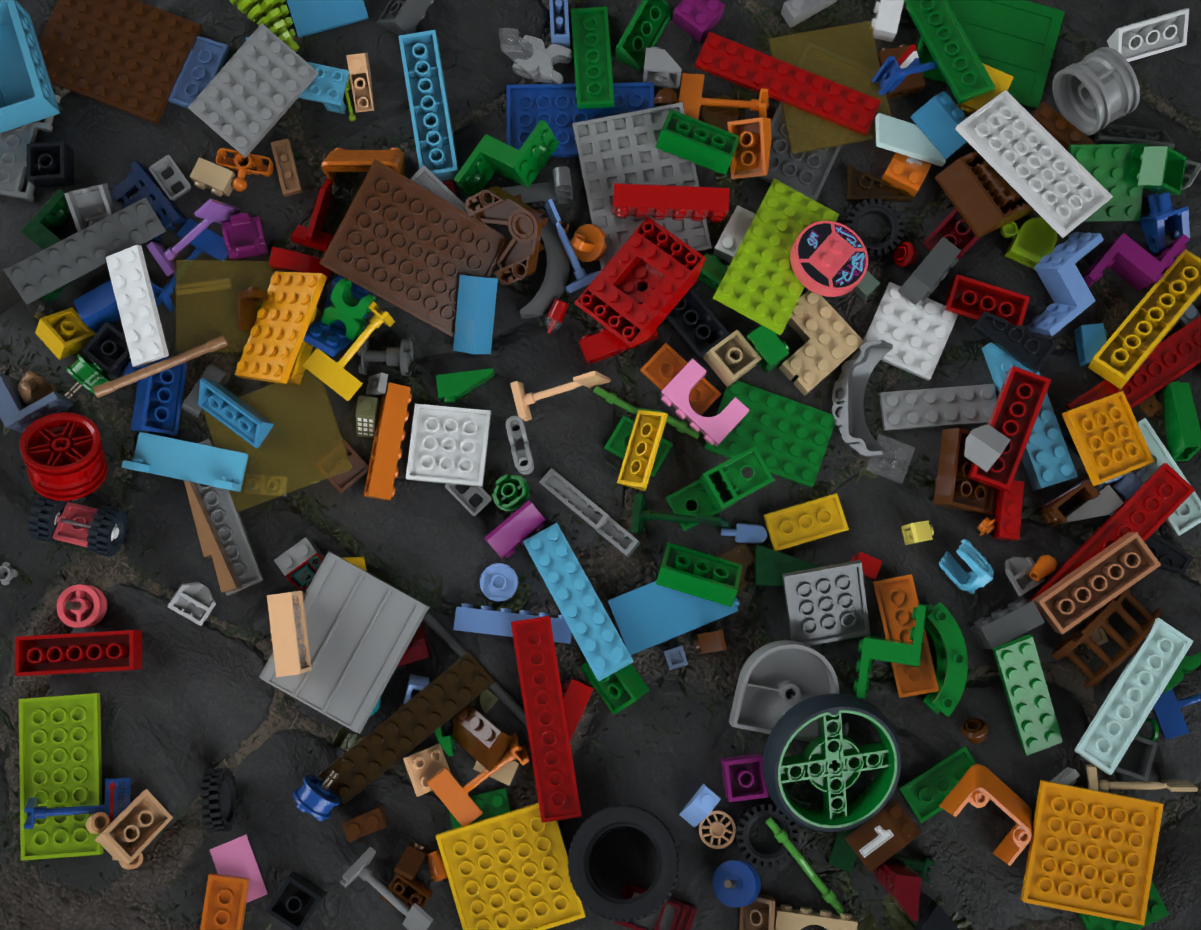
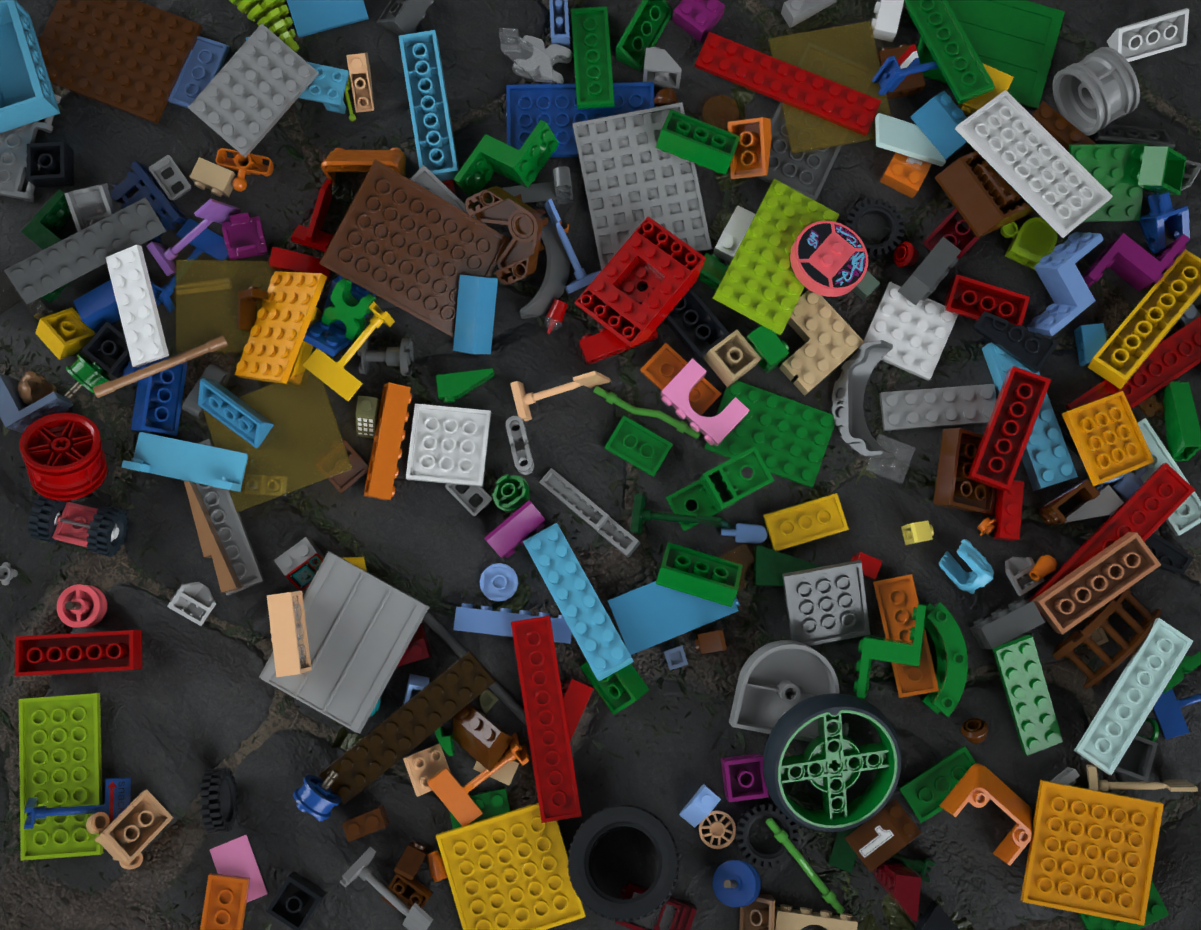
medium nougat plate [271,138,303,197] -> none
light grey plate [366,373,388,397] -> none
orange tile [570,224,607,262] -> none
red brick [612,183,730,222] -> none
yellow slope [617,410,668,491] -> none
orange piece [678,73,769,120] -> none
dark brown wing [846,164,913,202] -> none
light grey slope [964,424,1010,472] -> none

